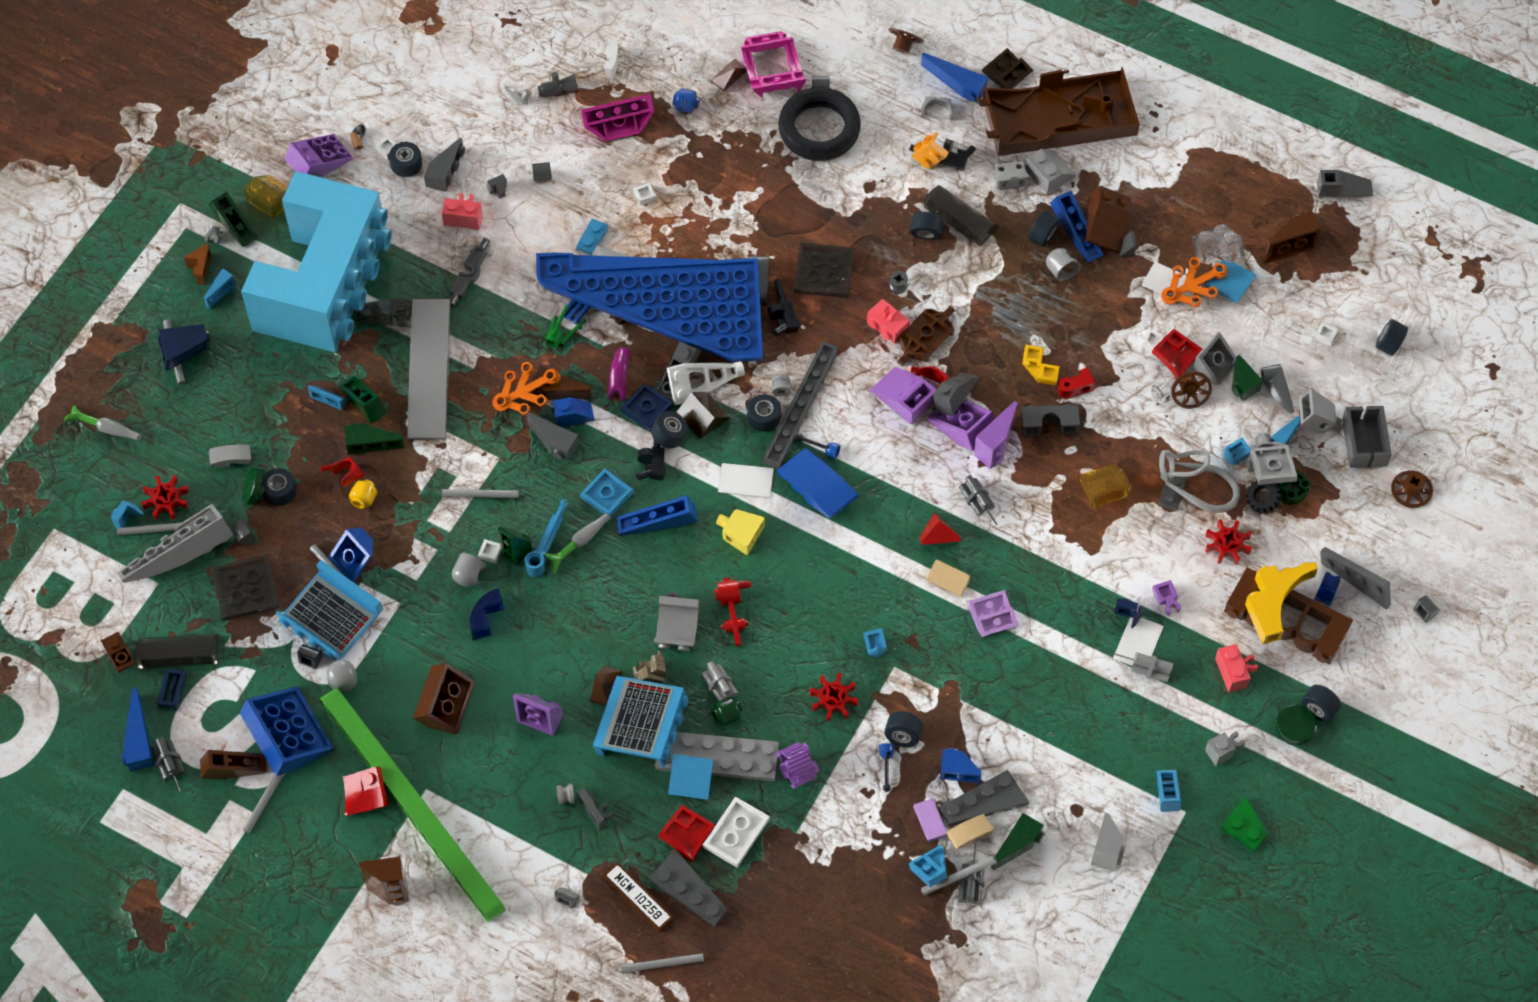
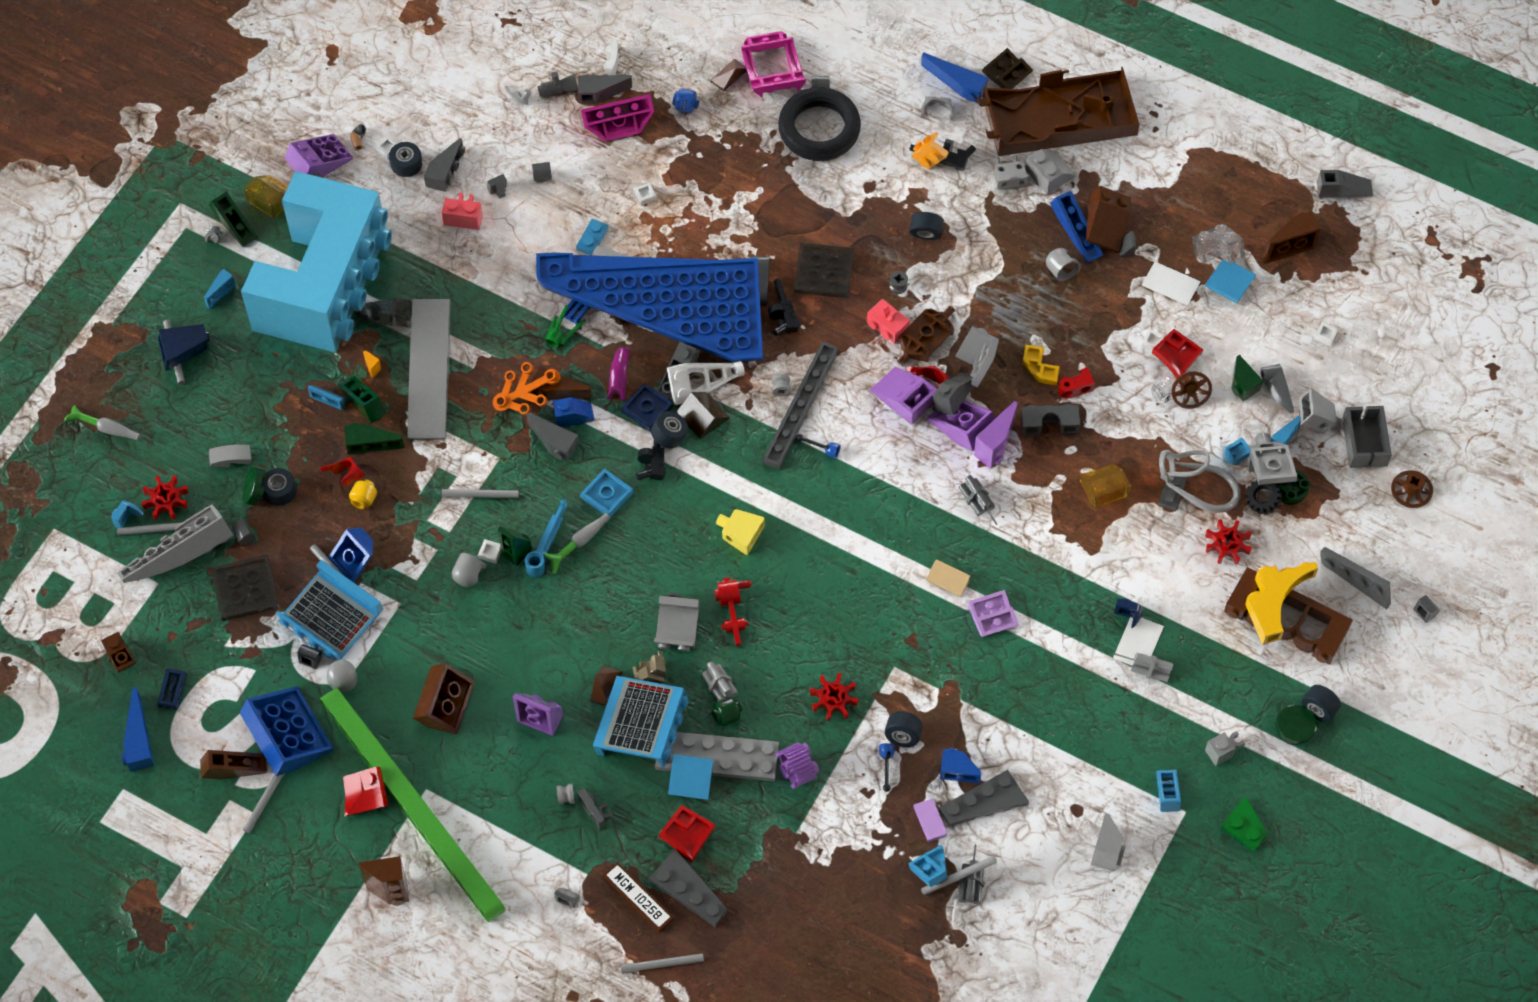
clear smoke brick [136,633,219,668] -> none
dark grey piece [151,737,185,793] -> none
dark orange slope [184,244,212,285] -> none
dark grey piece [450,238,490,307] -> none
clear blue brick [470,588,504,640] -> none
blue slope [616,495,698,535] -> none
white plate [703,797,770,868] -> none
white sticker [718,463,774,497] -> none
black wheel [747,394,781,431] -> none
blue slope [777,448,859,519] -> none
dark azure plate [863,628,887,658] -> none
reddish brown wheel [888,28,925,54] -> none
red slope [920,513,960,545] -> none
clear smoke brick [924,185,999,247] -> none
tan slope [946,814,994,849] -> none
dark green slope [991,813,1045,870] -> none
black wheel [1028,211,1060,247] -> none
medium lavender plate [1152,580,1181,616] -> none
orange plant [1161,257,1227,308] -> none
light grey slope [1193,332,1236,385] -> none
coral brick [1215,644,1258,693] -> none
clear blue leg [1314,571,1341,606] -> none
black wheel [1376,319,1408,356] -> none
none -> light orange slope [363,351,381,378]
none -> dark grey slope [578,74,632,103]
none -> light grey plate [955,326,999,388]

